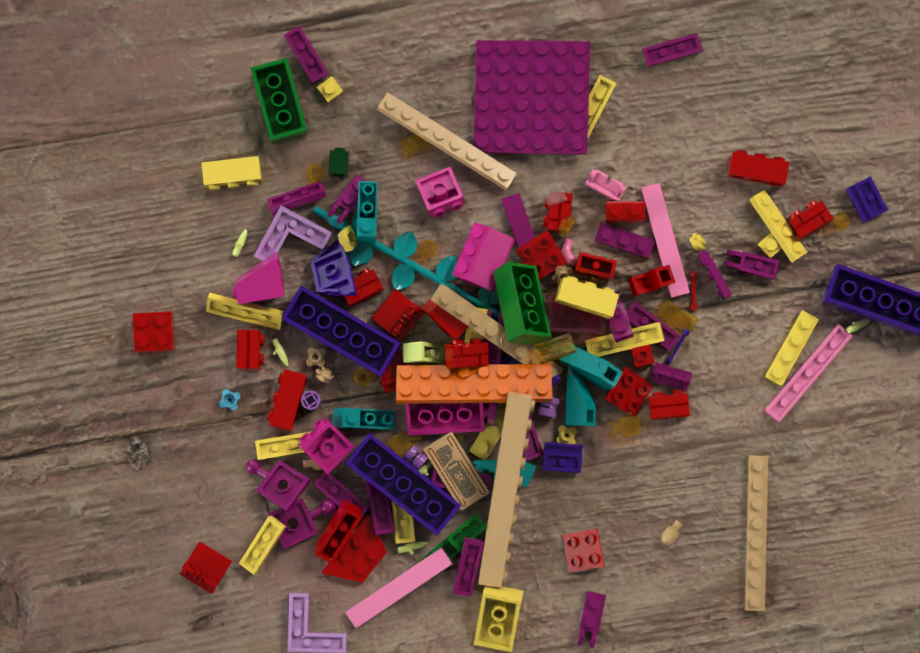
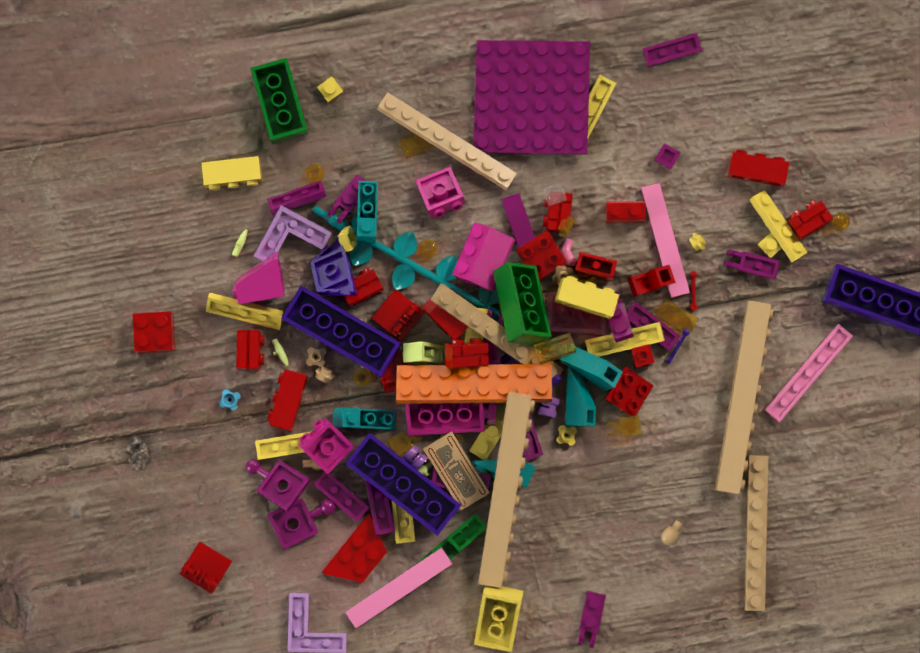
light yellow plate [239,516,286,575] -> none
magenta plate [284,26,329,84] -> none
medium lavender wheel [301,391,321,411] -> none
red brick [314,499,362,564] -> none
dark green brick [328,148,350,177] -> none
yellowish green helmet [398,541,427,555] -> none
magenta plate [452,538,485,596] -> none
dark purple plate [542,441,583,473] -> none
red hinge [562,528,605,573] -> none
bright pink hinge [585,169,626,201] -> none
magenta plate [595,222,655,259] -> none
red brick [648,390,690,420] -> none
magenta hinge [650,362,692,391] -> none
magenta hinge [698,250,732,300] -> none
light yellow plate [765,310,819,386] -> none
dark purple plate [845,176,888,223] -> none
yellowish green helmet [846,318,871,333] -> none
none -> magenta plate [654,143,681,170]
none -> tan brick [715,300,773,495]

